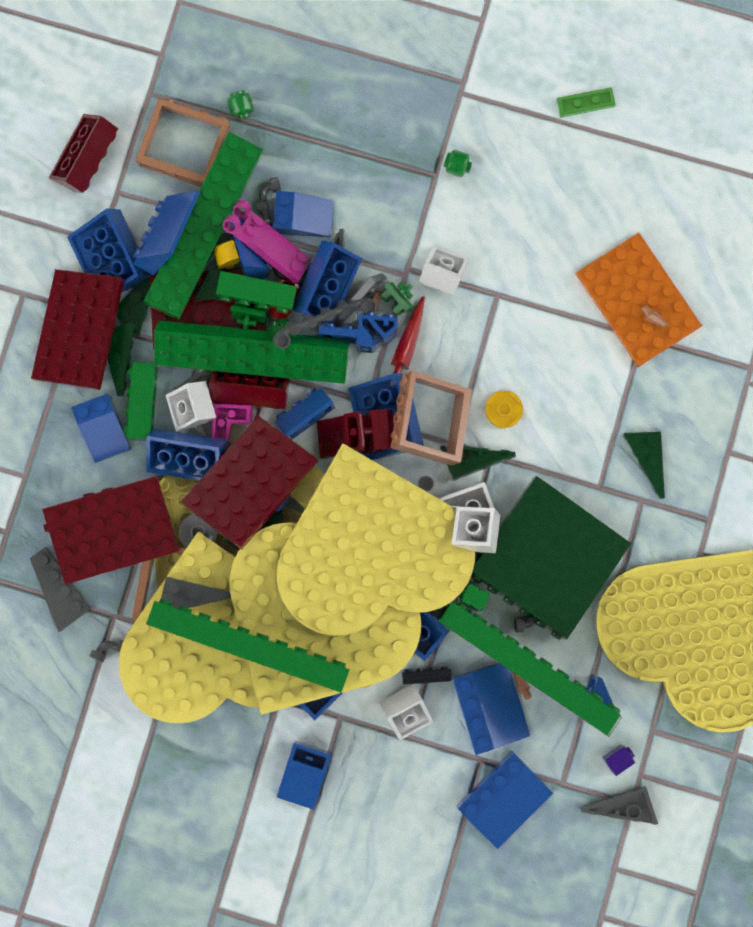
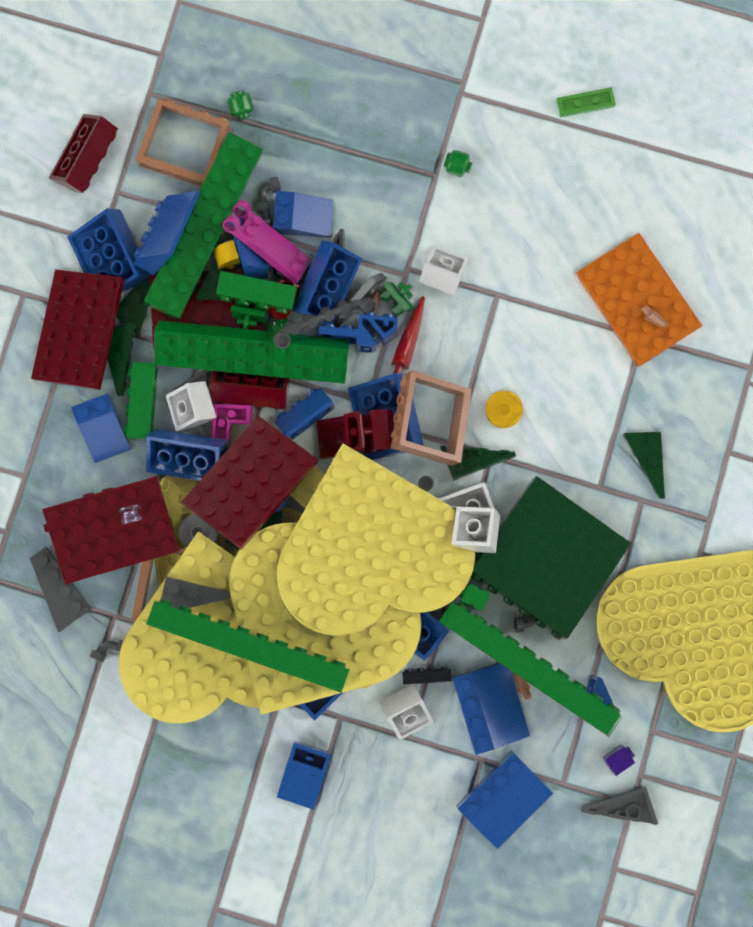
none -> clear purple wheel [118,504,142,524]

